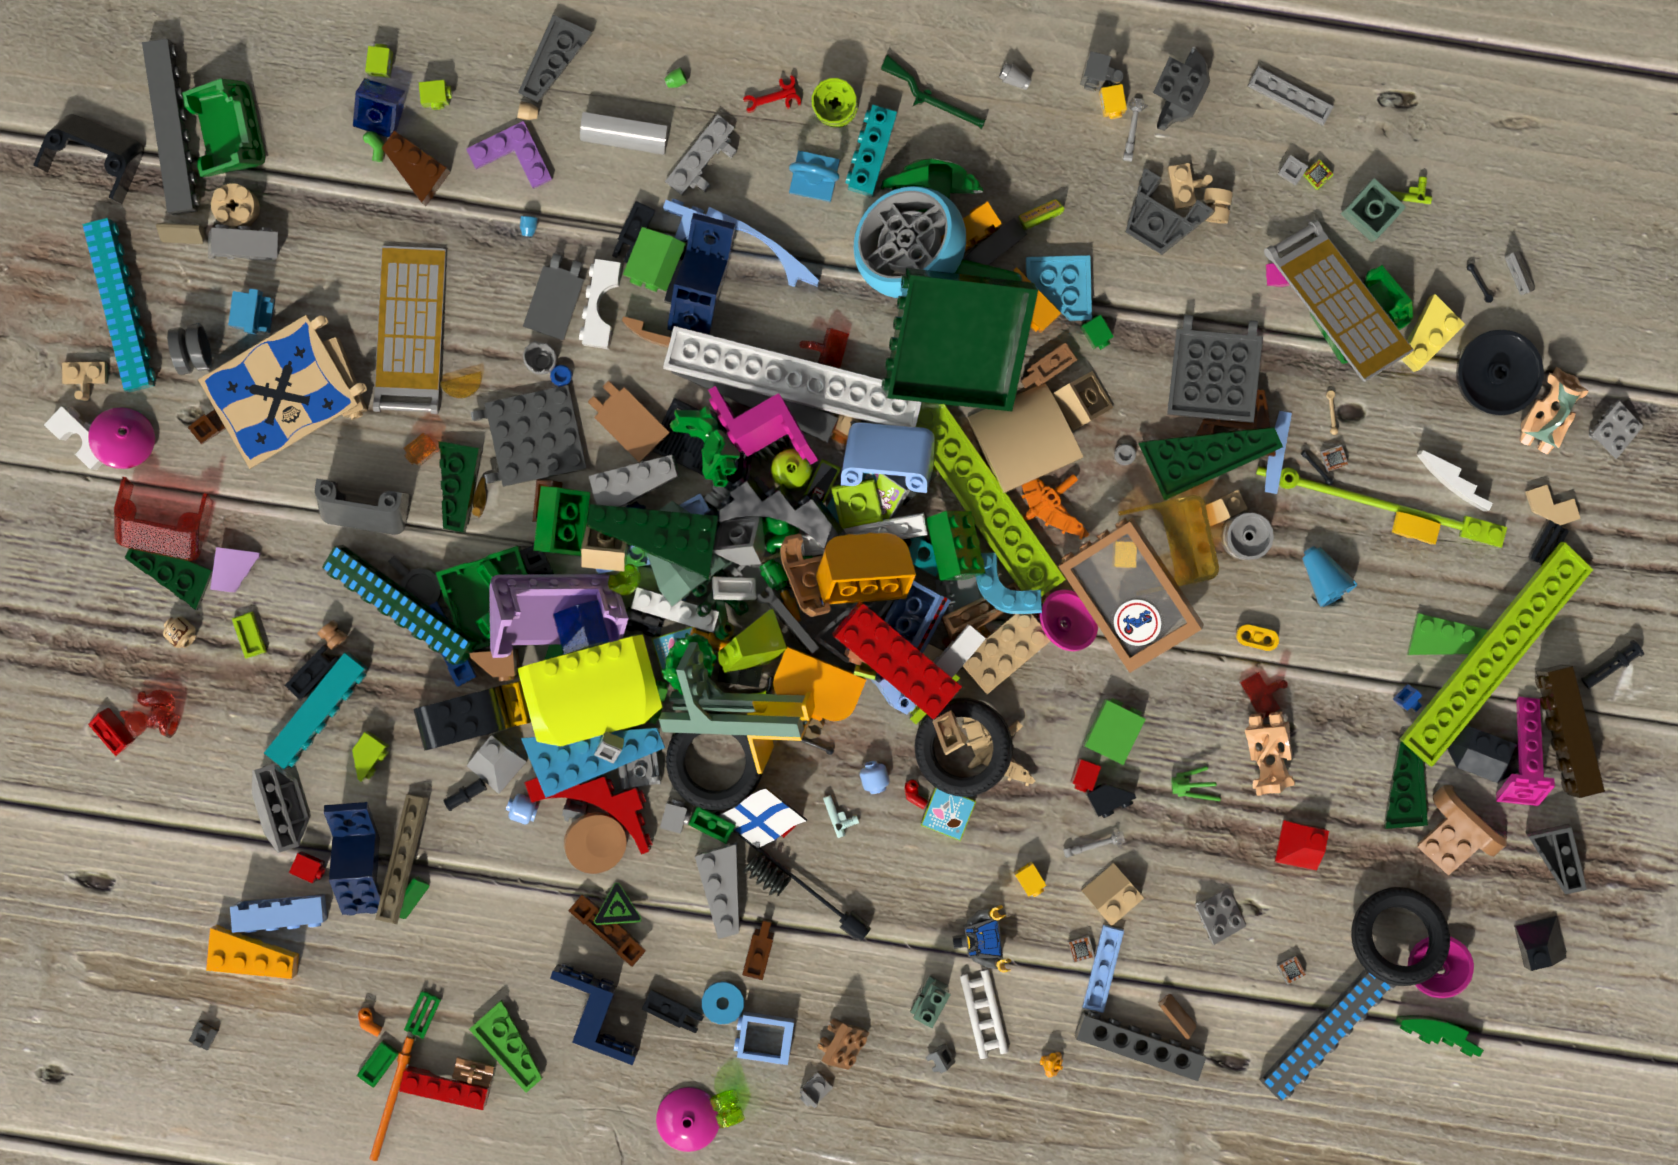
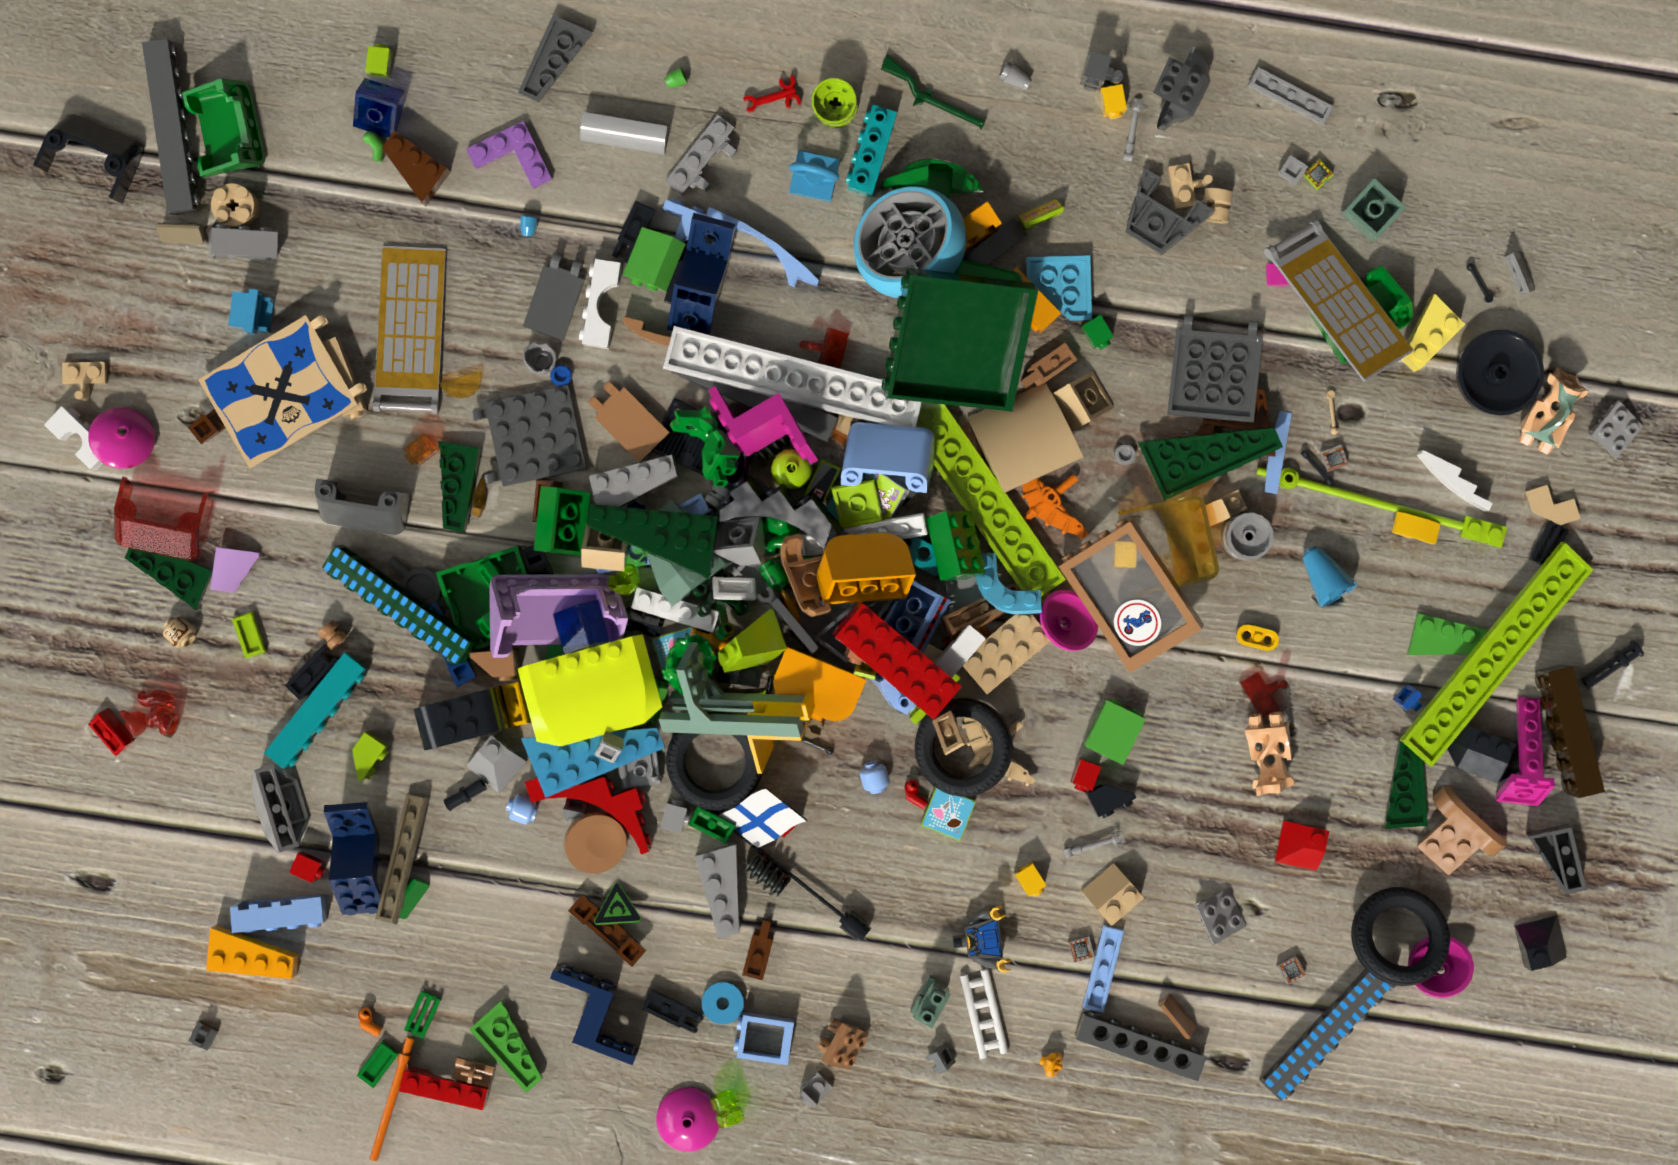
teal brick [82,218,156,392] -> none
dark grey wheel [167,323,212,375] -> none
lime brick [418,80,452,110] -> none
tan hose [517,101,539,120] -> none
light aqua hose [823,795,859,838] -> none
bright green plant [1171,766,1221,801] -> none
lime hose [1389,177,1432,204] -> none
green slope [1396,1015,1484,1057] -> none

